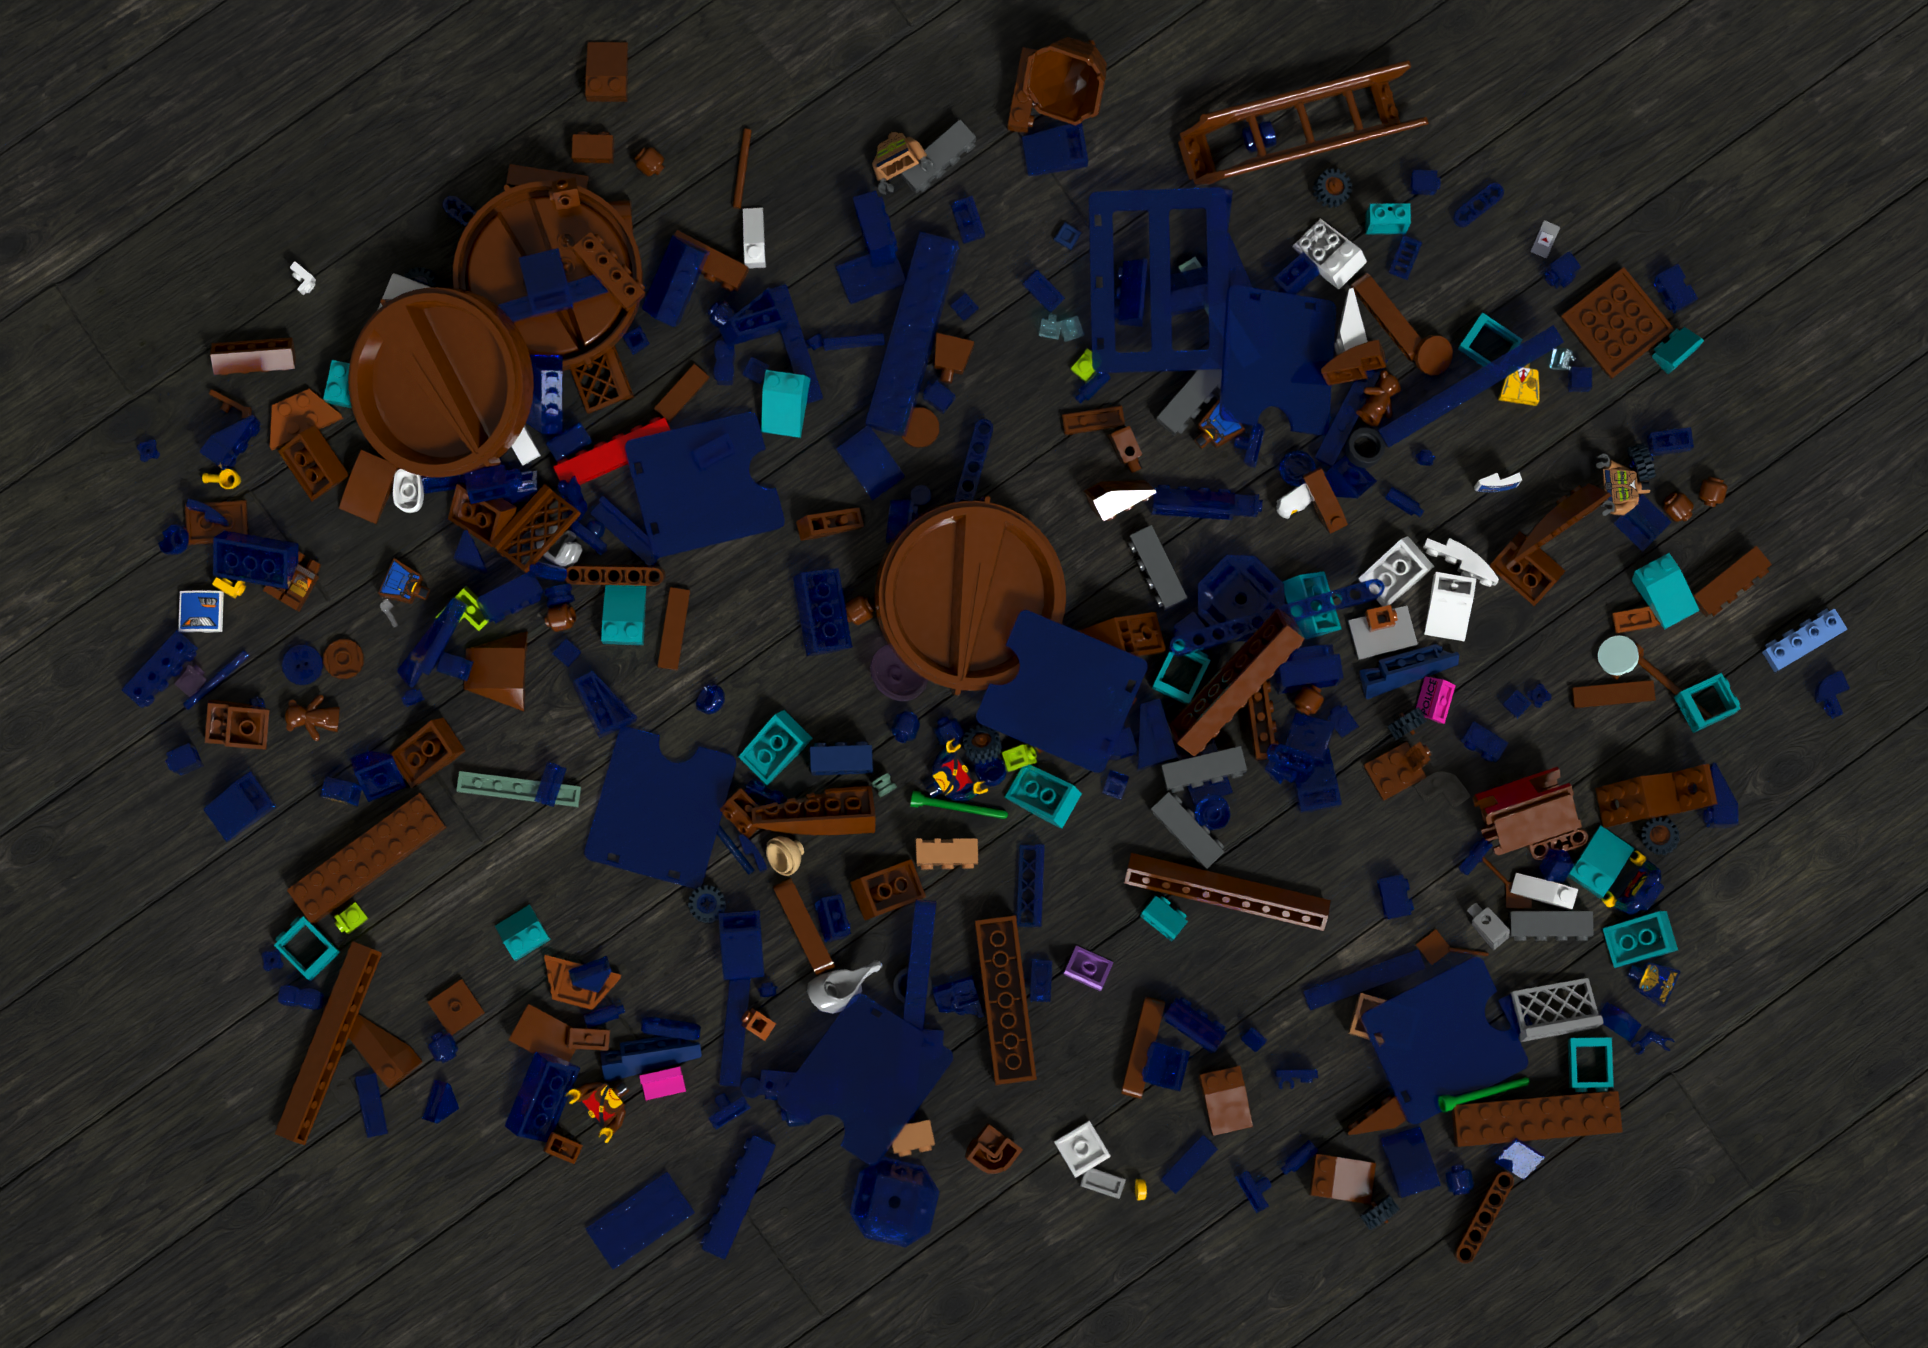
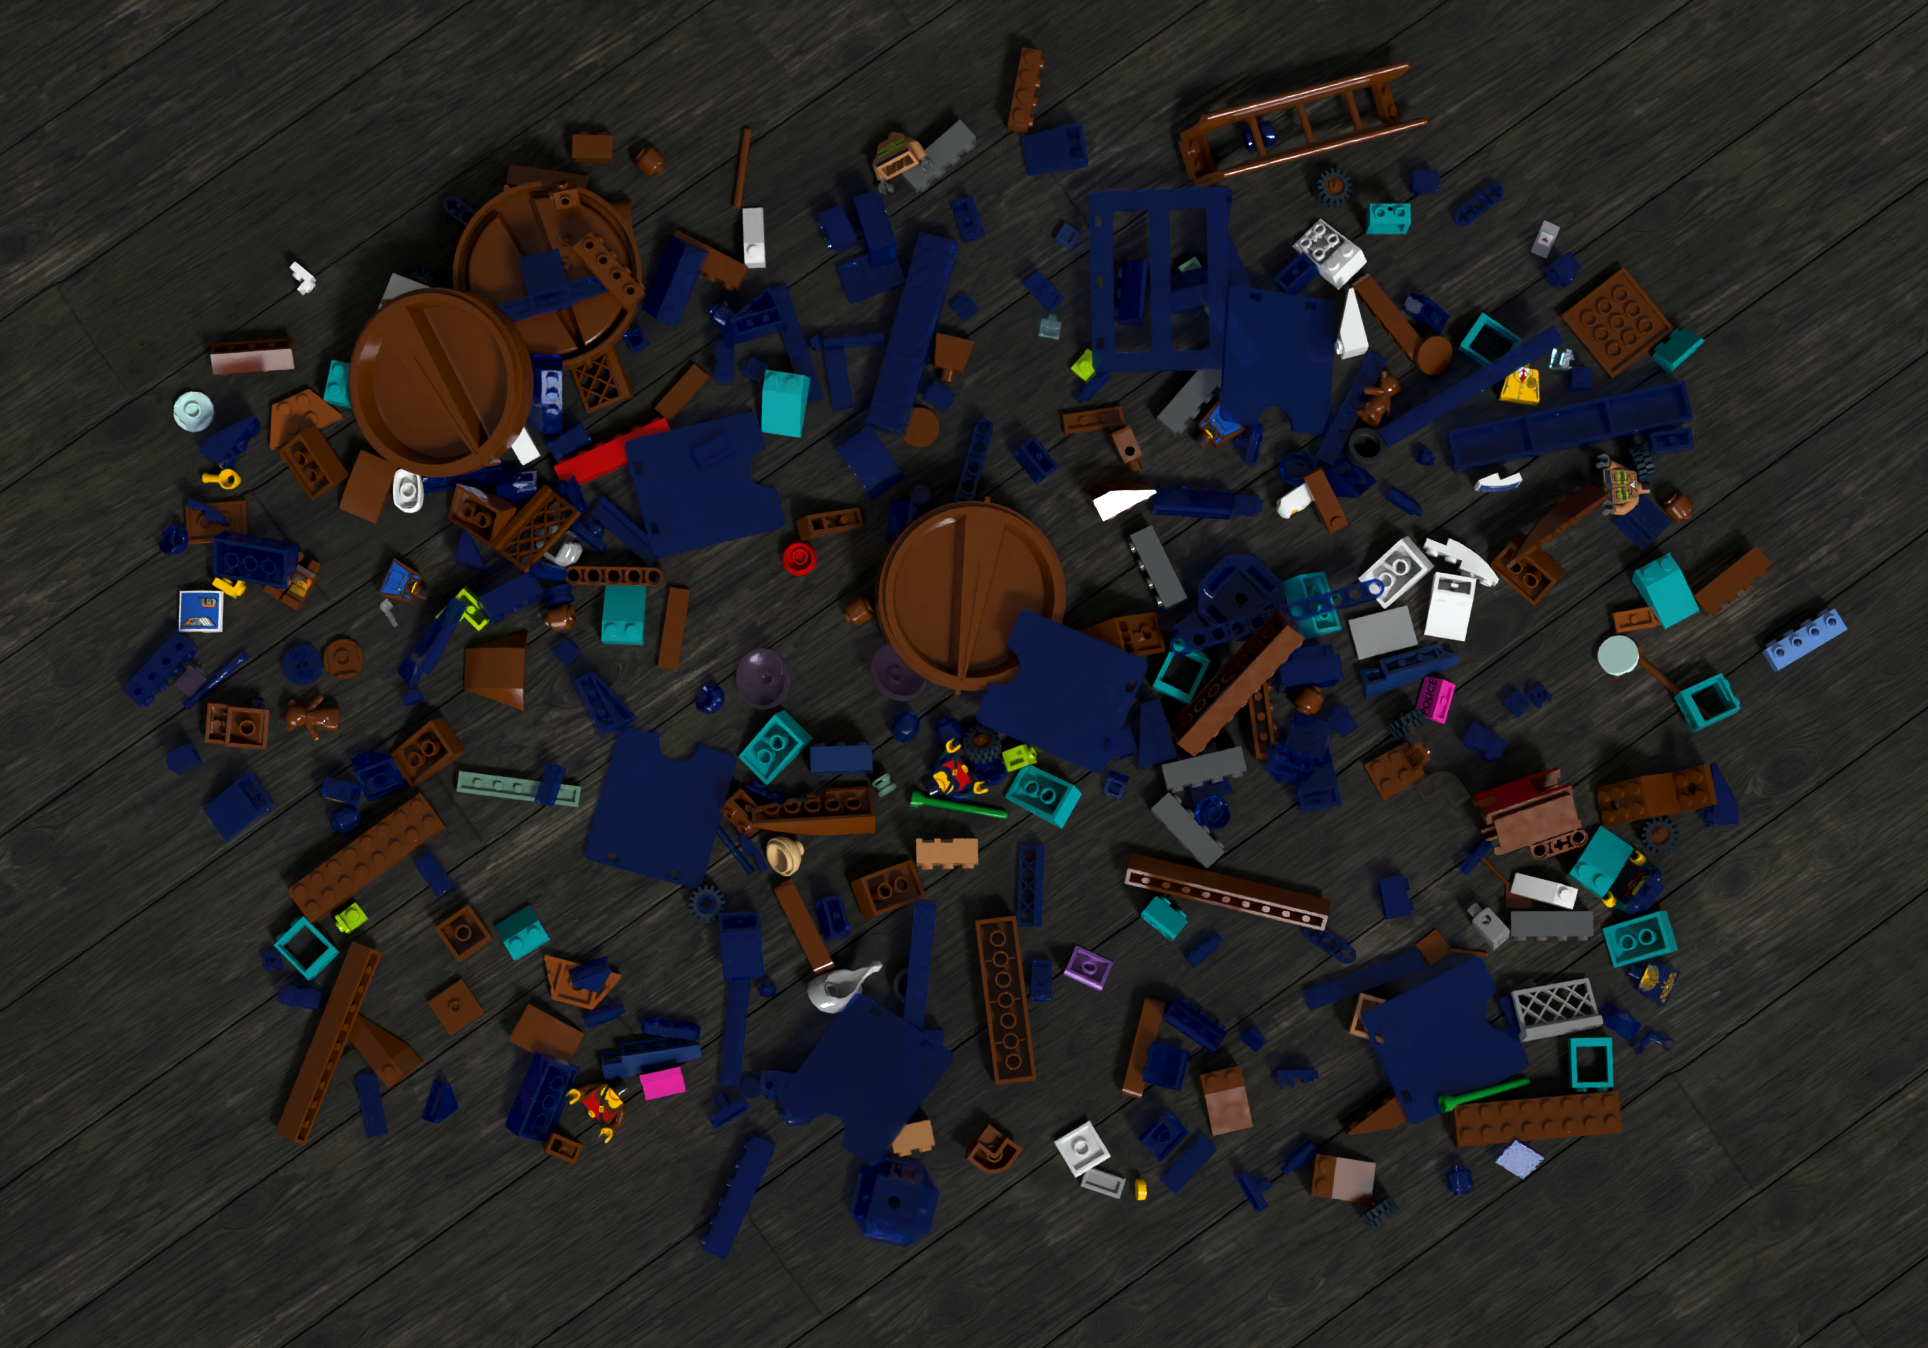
clear blue plate [137,440,160,462] -> none
reddish brown piece [208,389,252,421] -> none
clear blue head [428,1031,459,1064] -> none
clear blue brick [436,652,474,681] -> none
clear blue brick [464,465,523,504] -> none
reddish brown plate [566,1027,610,1051] -> none
reddish brown slope [585,42,628,102] -> none
clear blue piece [586,1172,695,1270] -> none
dark orange brick [741,1008,776,1041] -> none
clear blue slope [793,568,853,656] -> none
clear blue slope [933,976,984,1018] -> none
reddish brown piece [1023,37,1107,126] -> none
clear light blue tile [1058,316,1084,342] -> none
reddish brown slope [1321,339,1386,385] -> none
dark orange brick [1365,605,1398,632] -> none
clear blue slope [1380,1126,1441,1198] -> none
clear blue slope [1388,235,1422,280] -> none
reddish brown beam [1454,1172,1514,1263] -> none
clear blue brick [1539,849,1574,883] -> none
reddish brown tile [1572,680,1656,708] -> none
clear blue brick [1654,264,1698,314] -> none
reddish brown head [1699,476,1728,507] -> none
clear blue brick [1815,670,1850,719] -> none
none -> light aqua tile [173,392,215,432]
none -> clear blue head [329,804,361,834]
none -> clear blue brick [414,852,456,898]
none -> reddish brown brick [435,904,494,963]
none -> clear purple dish [736,648,790,710]
none -> red hat [782,540,817,576]
none -> clear blue brick [817,205,858,254]
none -> clear blue tile [824,348,853,411]
none -> clear blue brick [1012,435,1060,485]
none -> clear blue slope [1138,1110,1189,1162]
none -> clear blue cylinder [1185,934,1223,968]
none -> clear blue beam [1303,927,1356,964]
none -> clear blue slope [1401,292,1450,333]
none -> clear blue piece [1445,380,1694,474]

